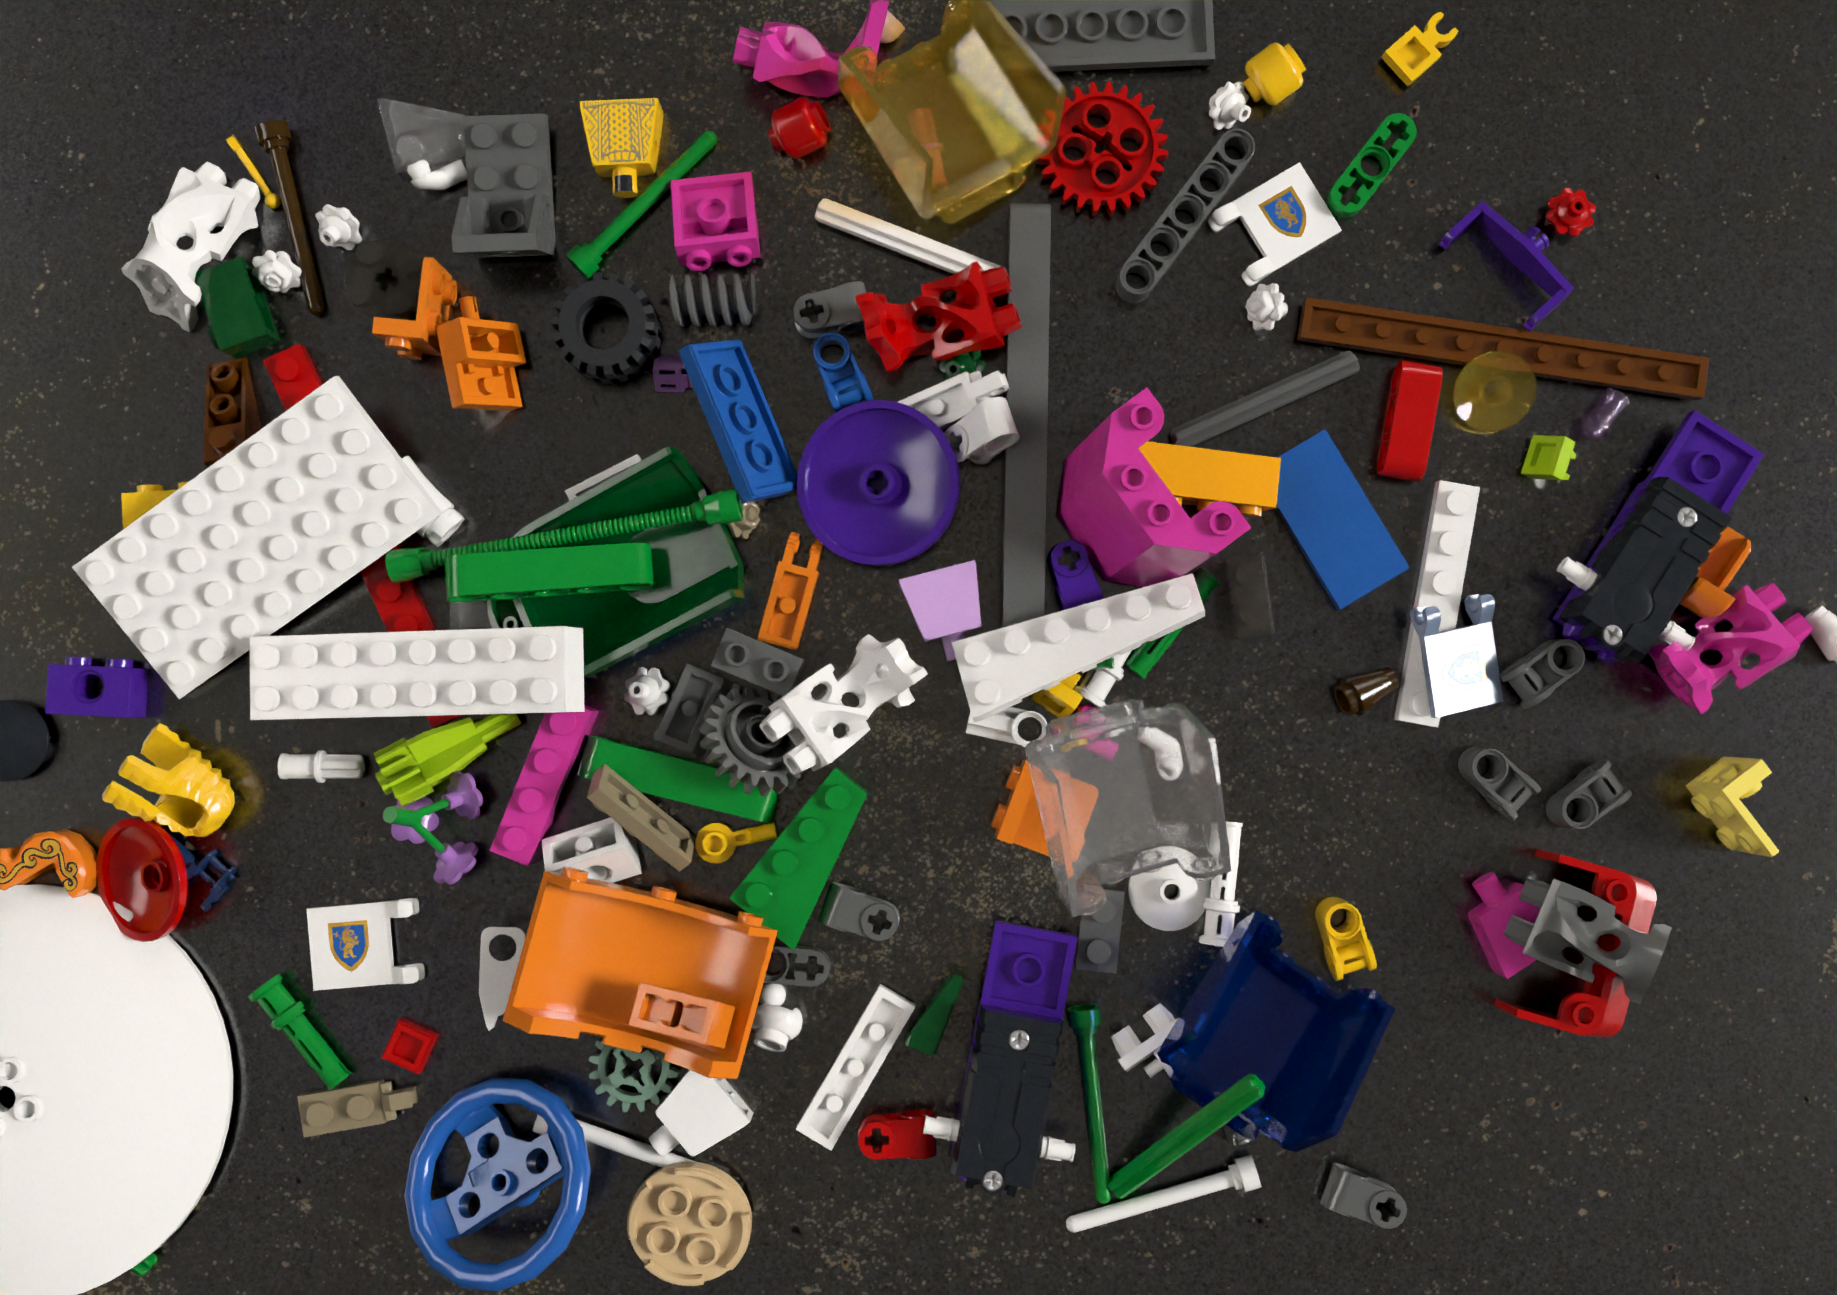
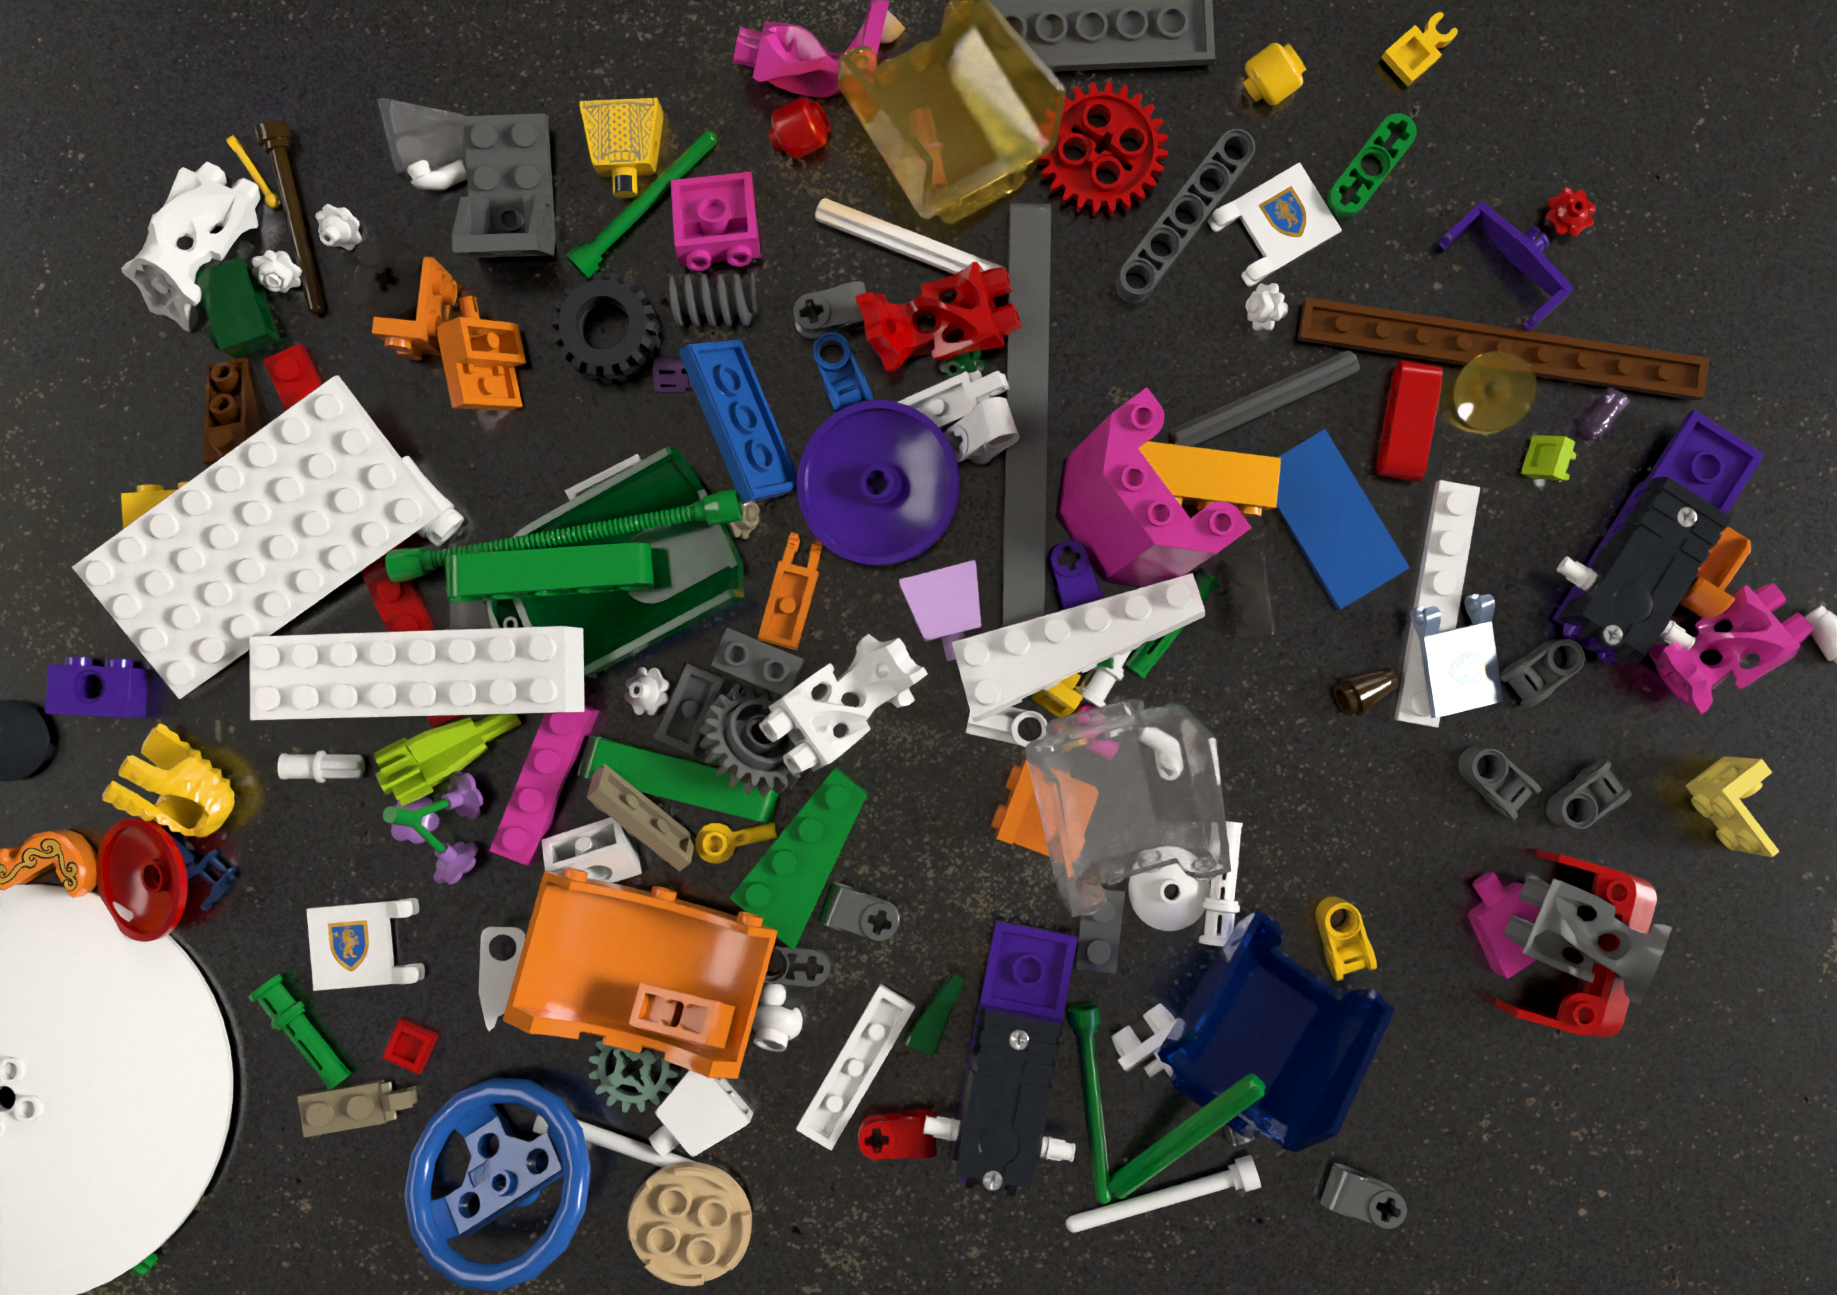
white plant [1209,82,1251,130] -> none

